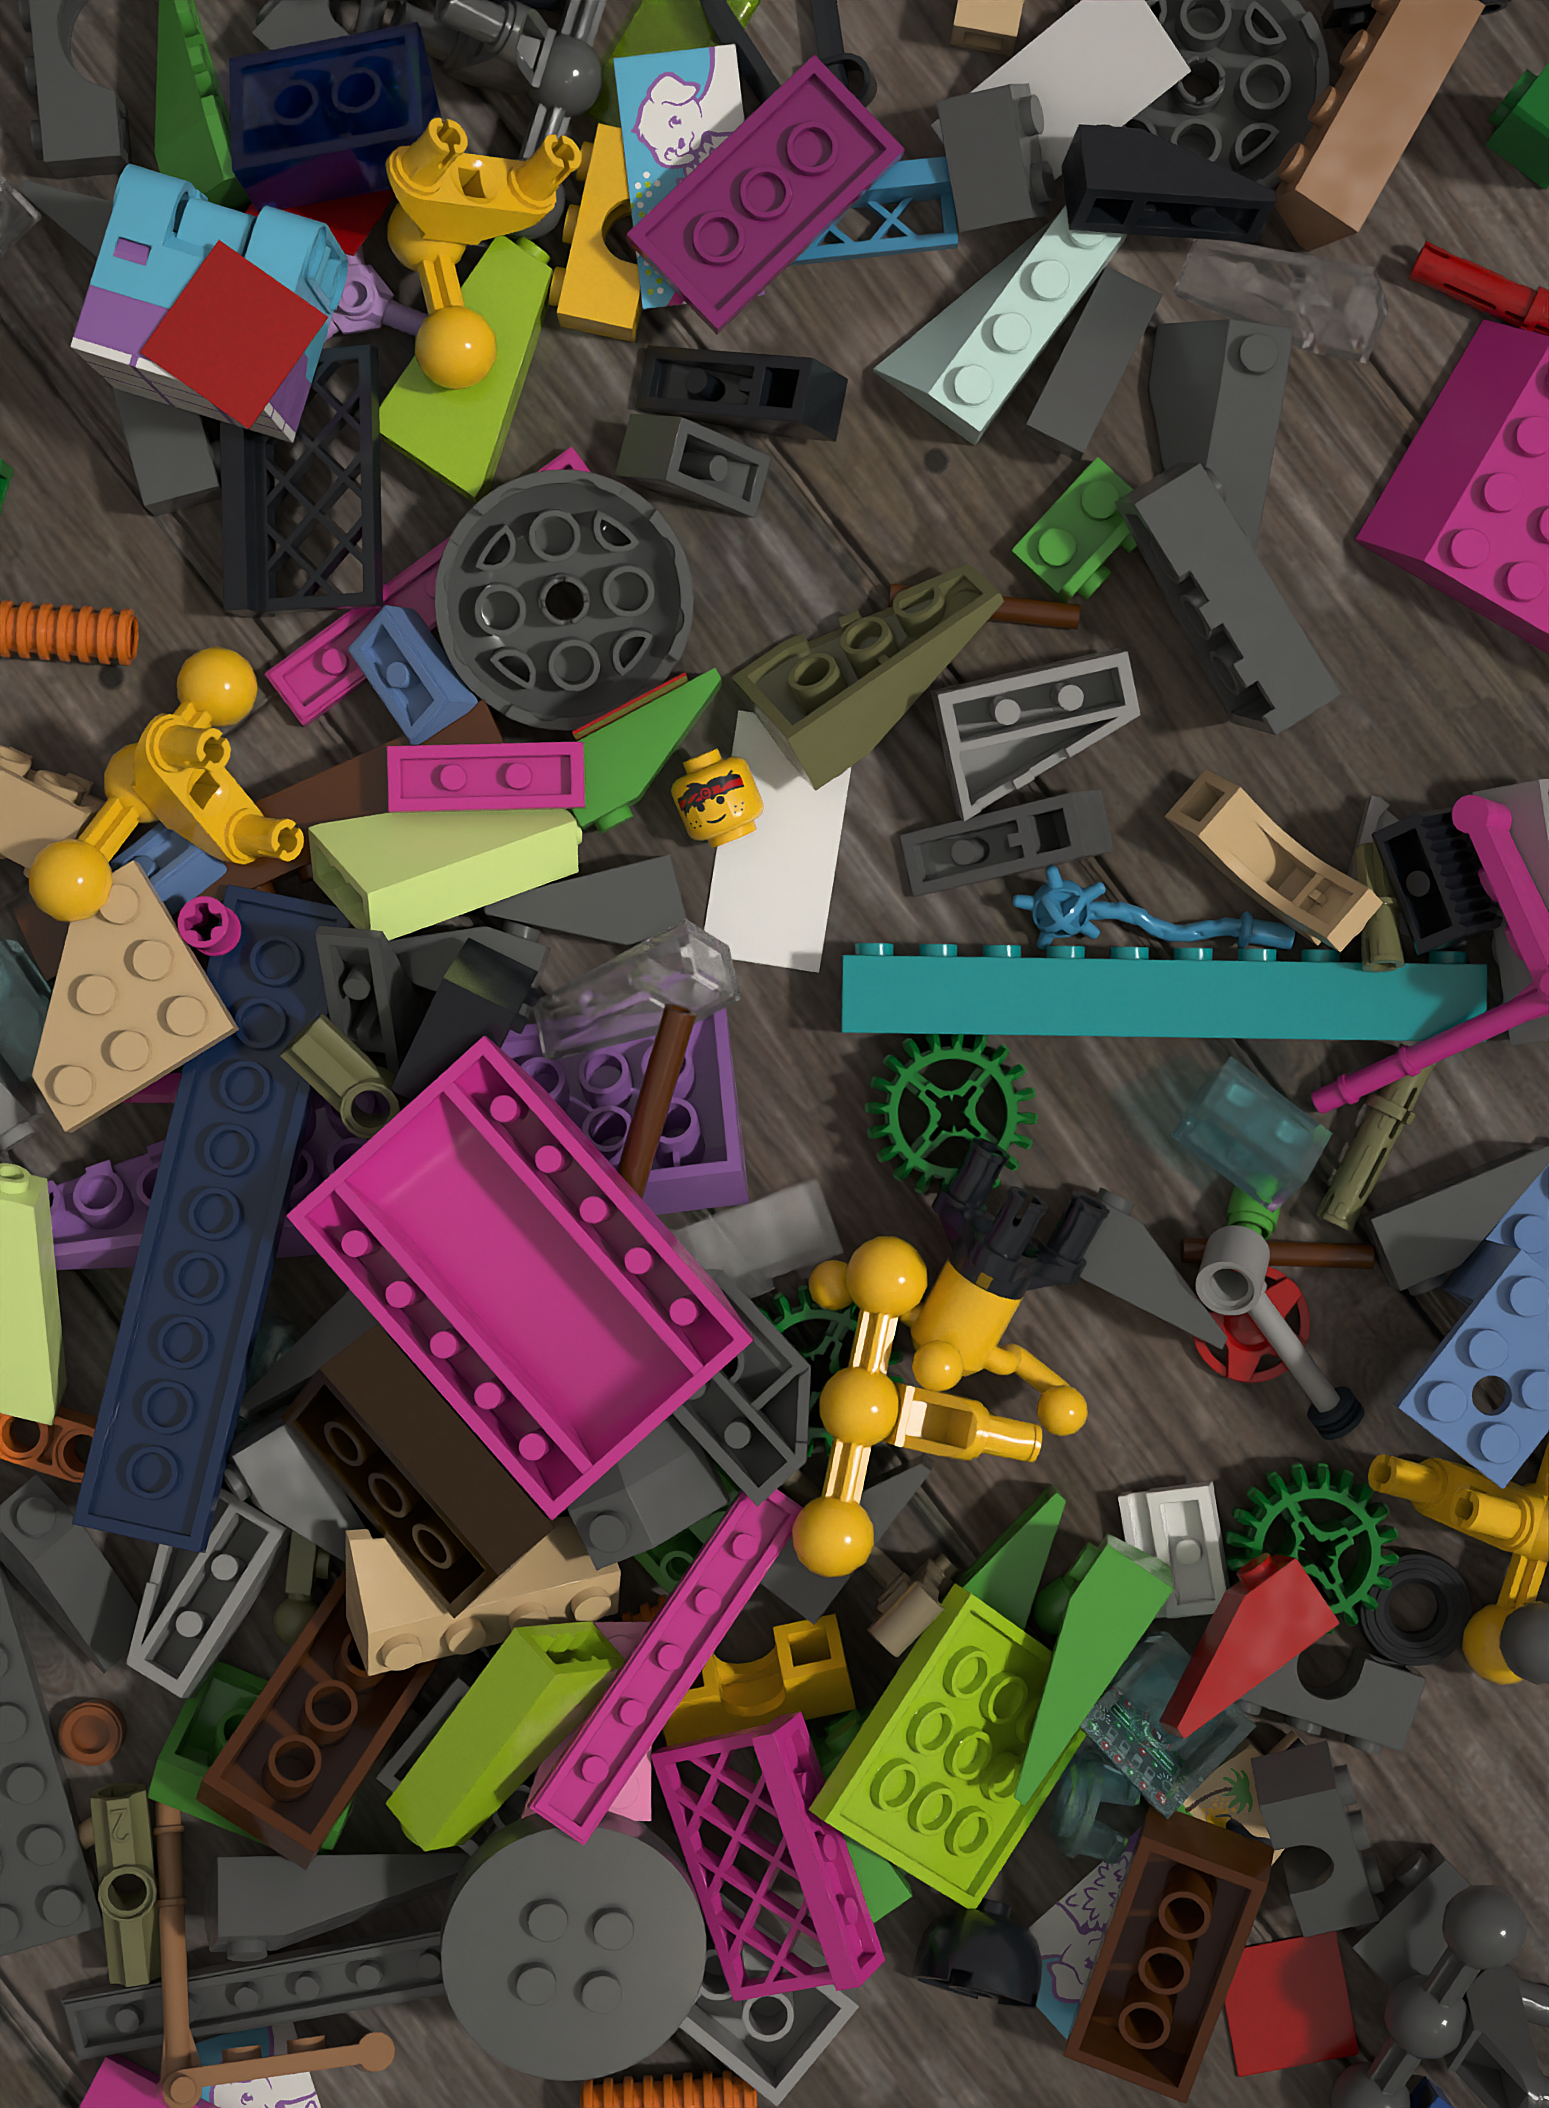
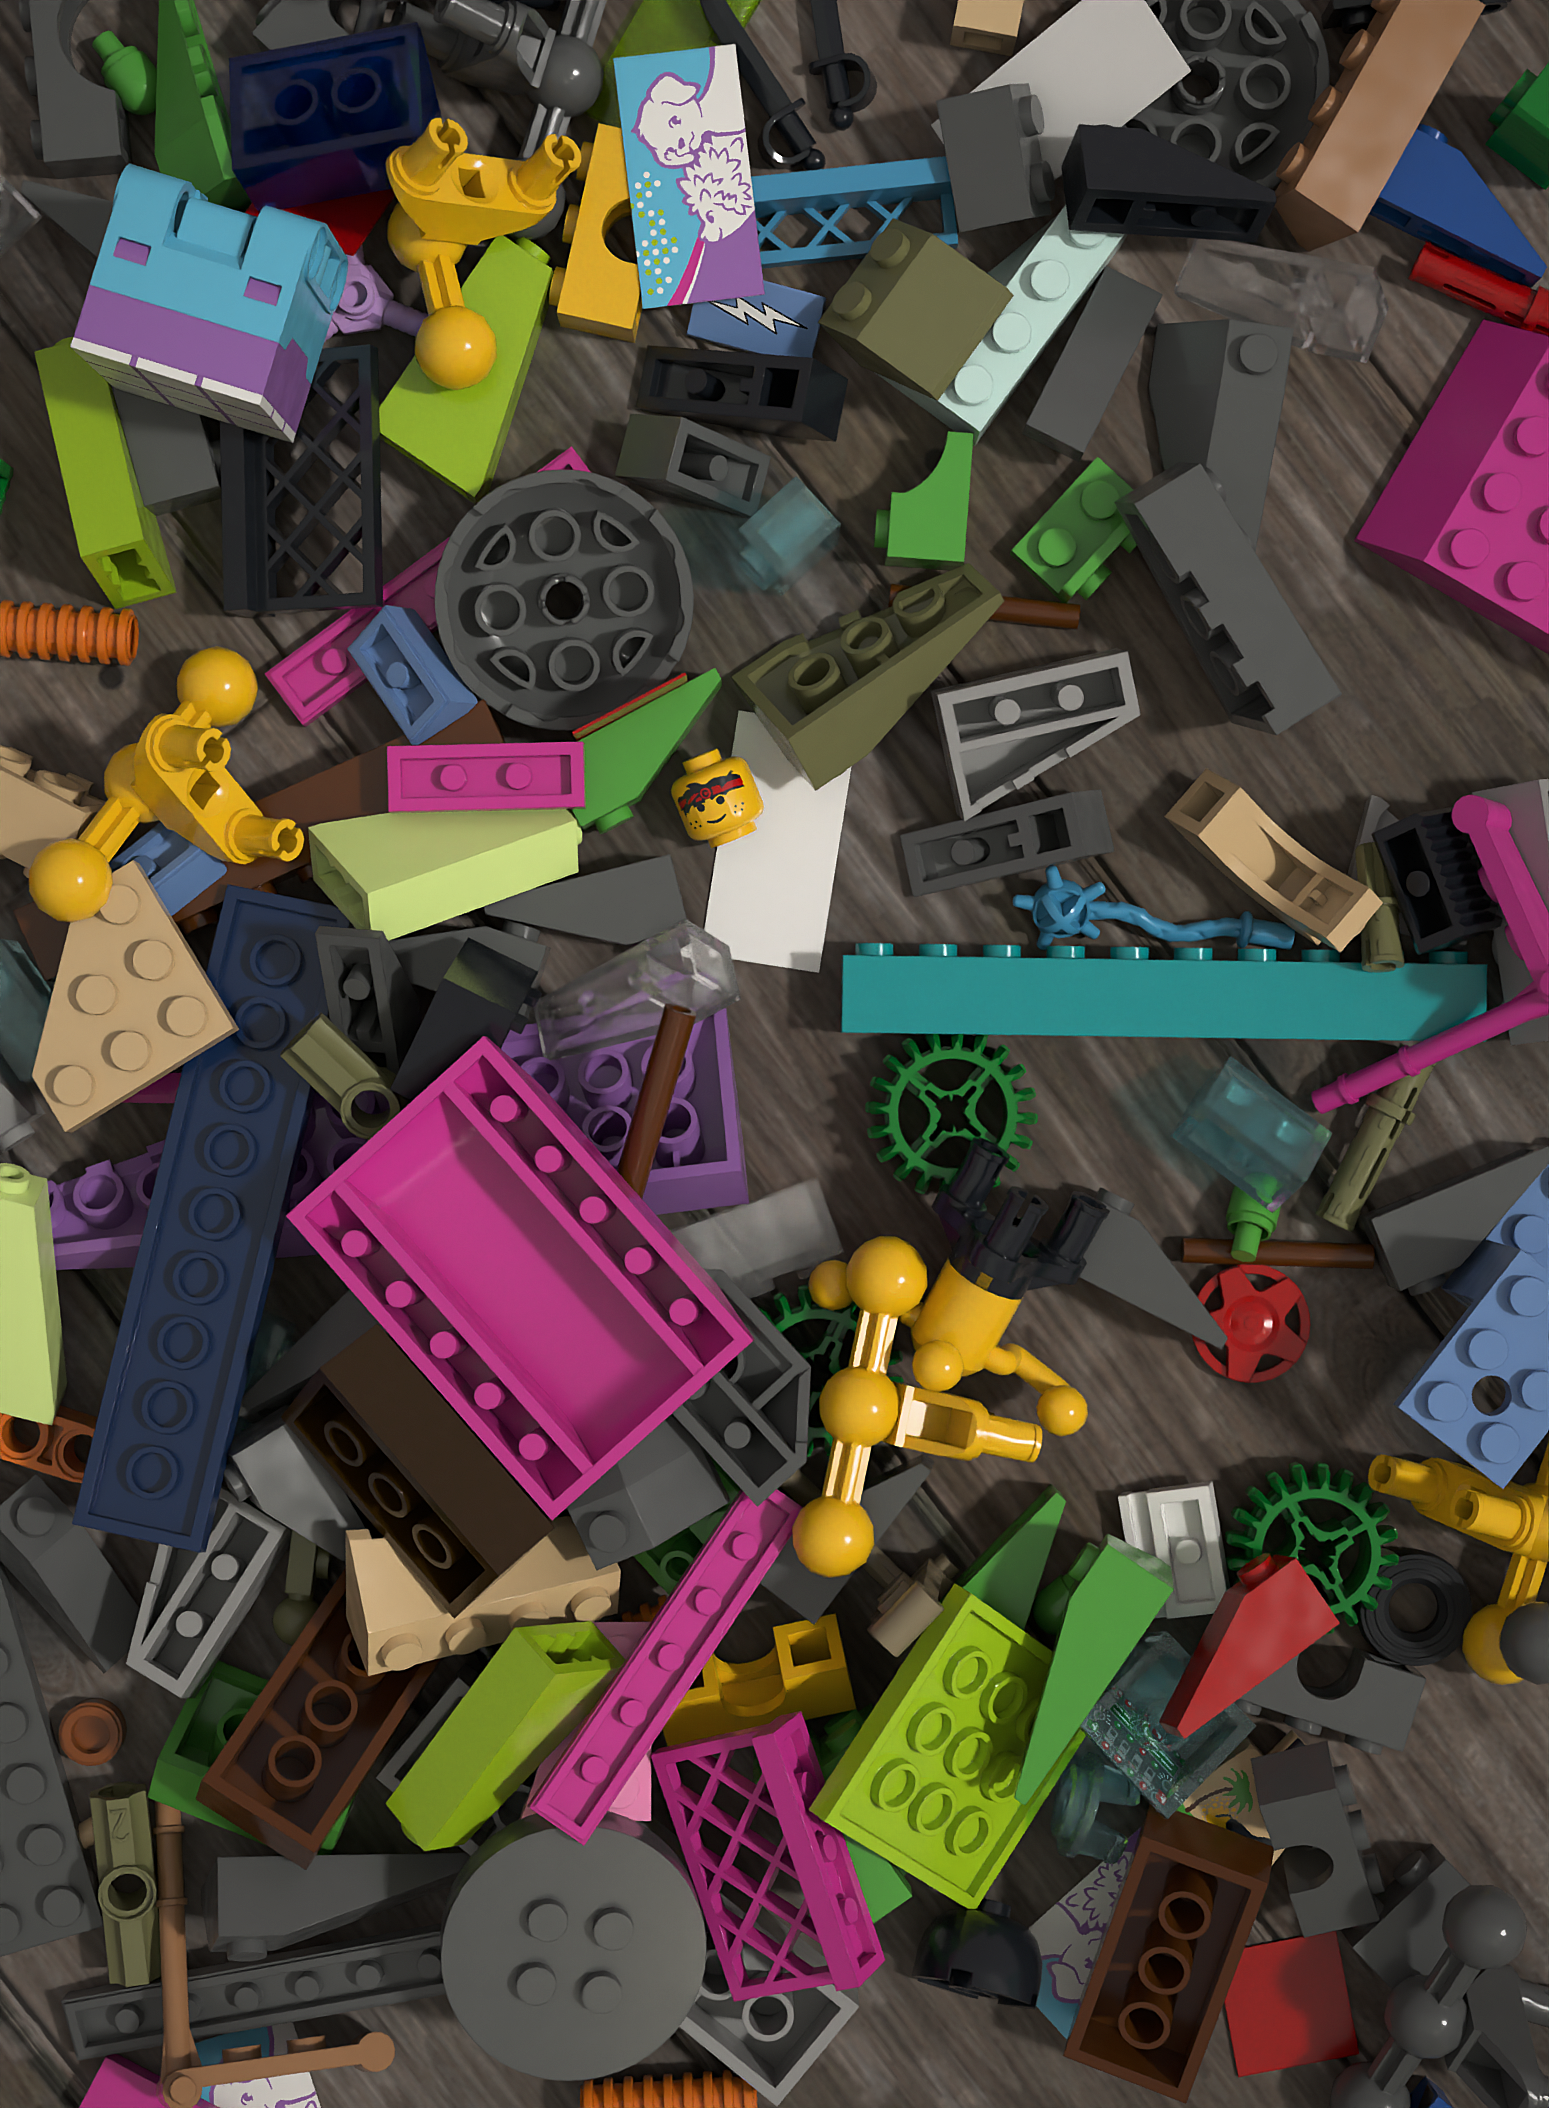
red piece [140,240,328,429] -> none
dark pink axle [177,896,241,956] -> none
magenta plate [626,54,905,335] -> none
light grey piece [1195,1225,1365,1440] -> none
none -> lime slope [34,337,177,609]
none -> bright green cylinder [92,31,157,115]
none -> medium blue slope [687,280,826,358]
none -> clear light blue brick [738,476,841,595]
none -> olive slope [818,218,1014,401]
none -> bright green arch [874,431,974,571]
none -> blue slope [1369,124,1547,288]

